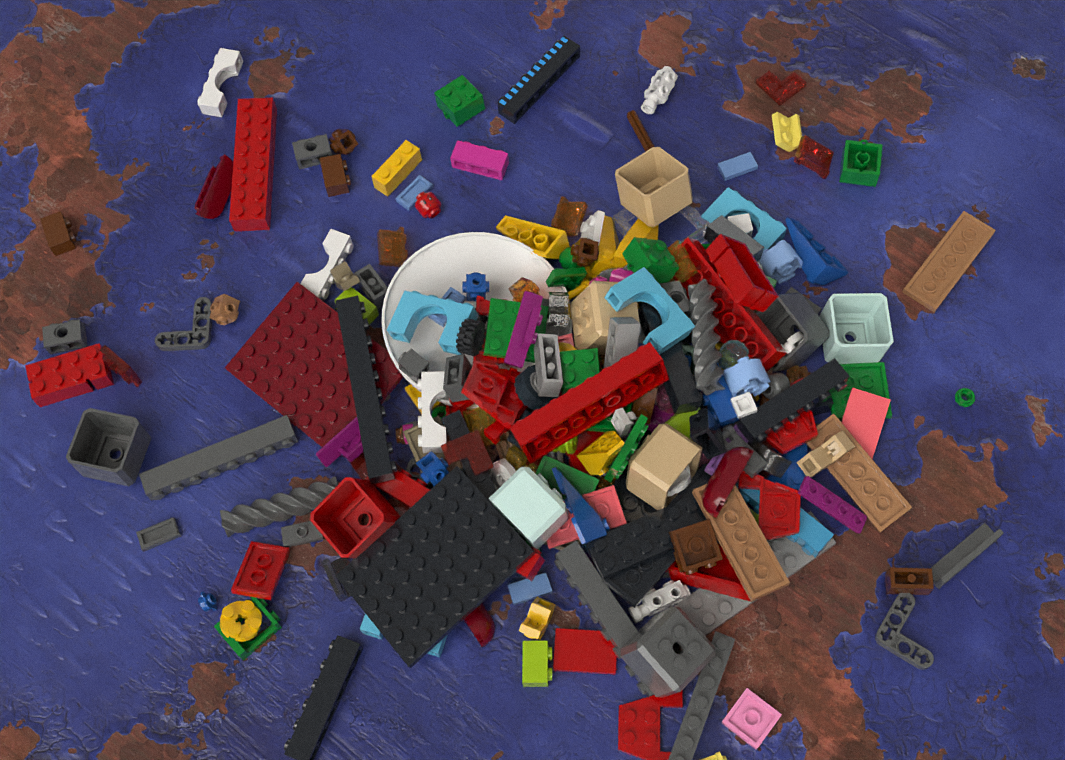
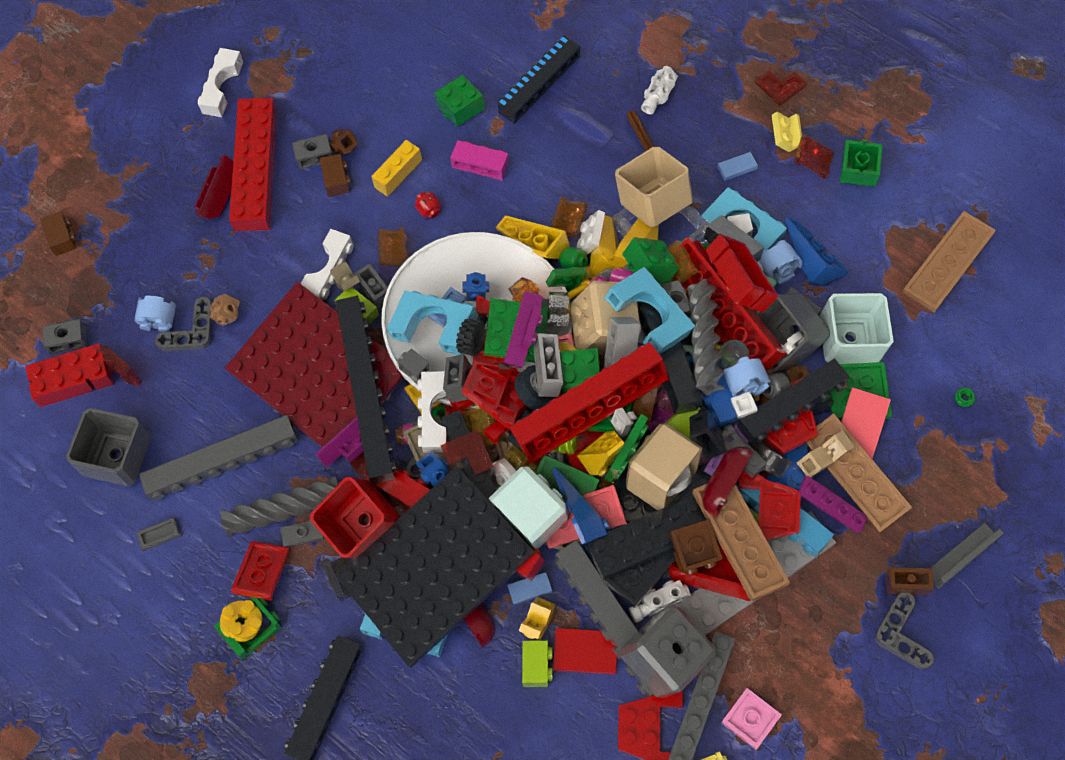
blue plate [198,591,217,612] -> none
medium blue tile [395,175,433,211] -> none
reddish brown brick [570,238,599,267] -> none
none -> light blue brick [135,296,176,332]

